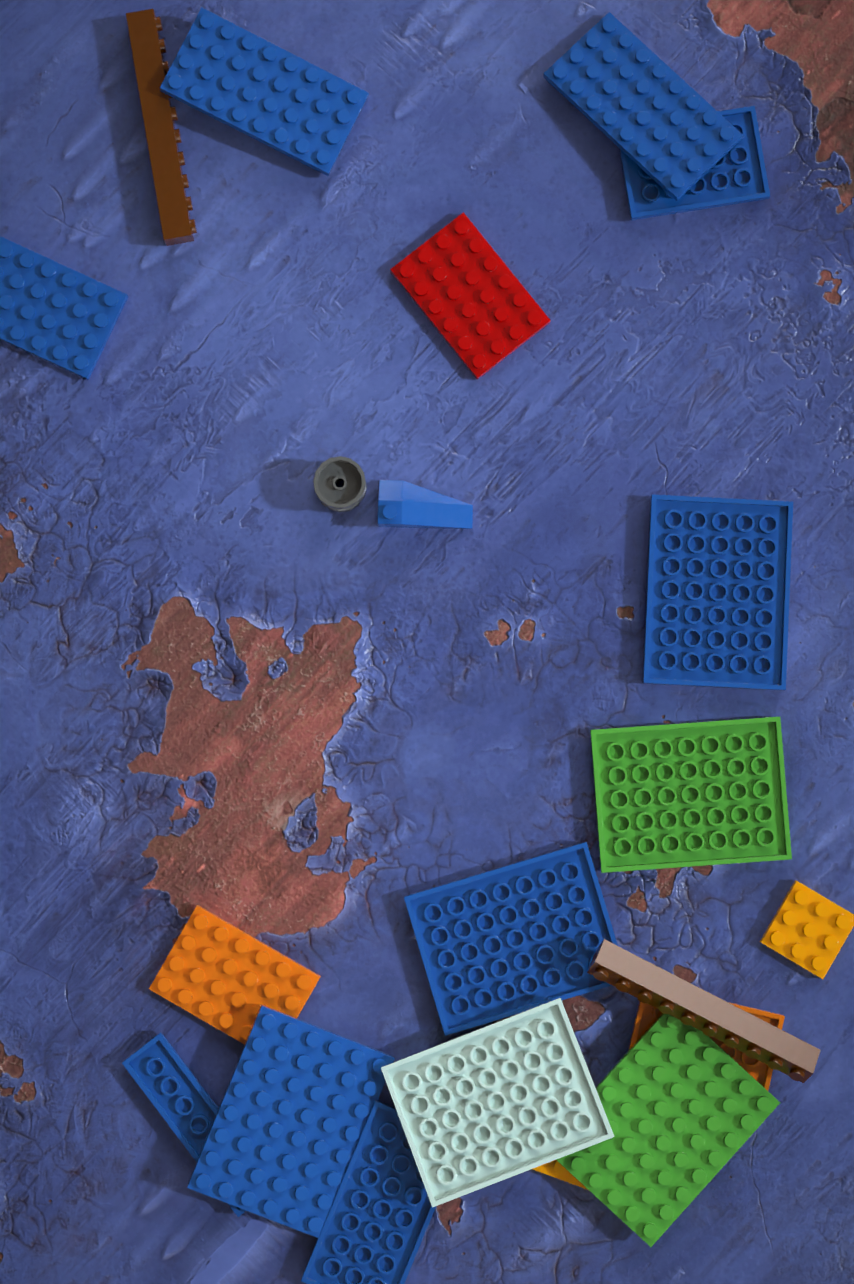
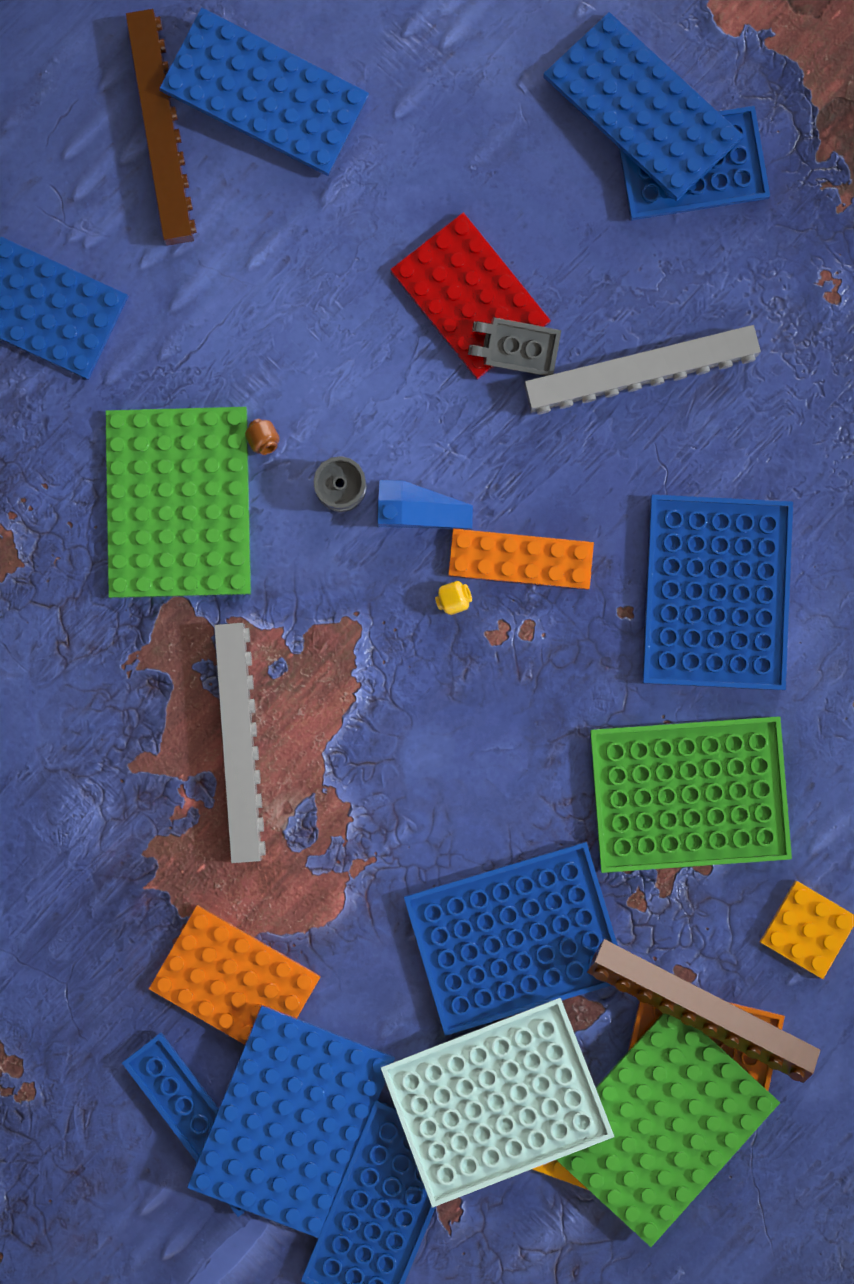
none -> bright green plate [106,407,251,598]
none -> light grey brick [214,623,266,863]
none -> dark orange head [245,419,280,455]
none -> yellow head [435,581,472,615]
none -> orange plate [449,529,594,590]
none -> dark grey tile [468,317,561,376]
none -> light grey brick [524,325,761,414]

